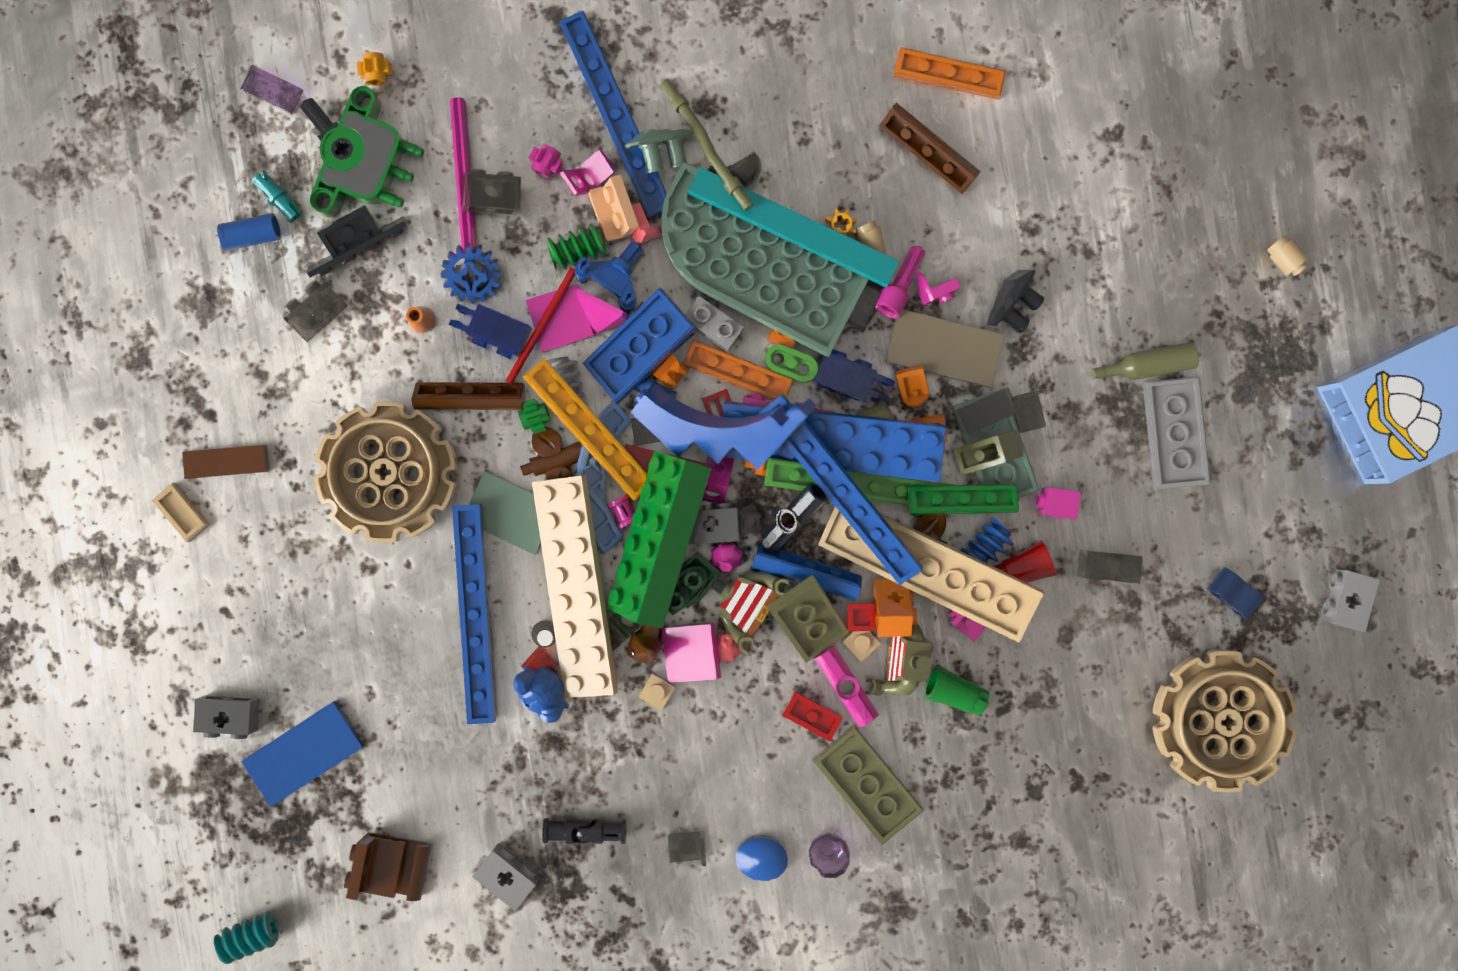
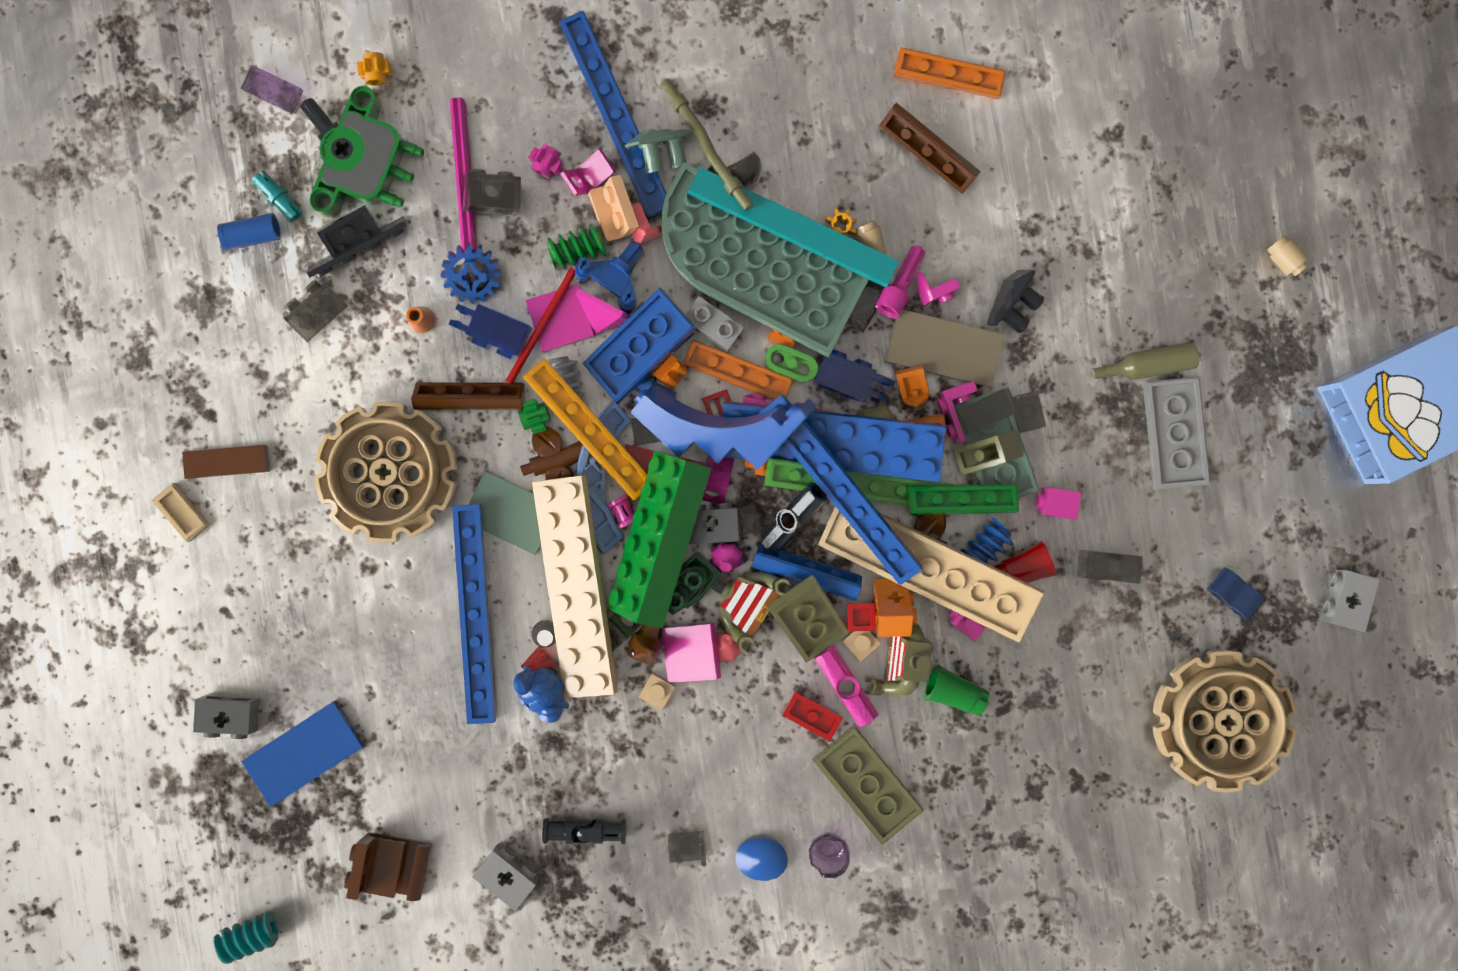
none -> dark pink bracket [937,381,977,444]

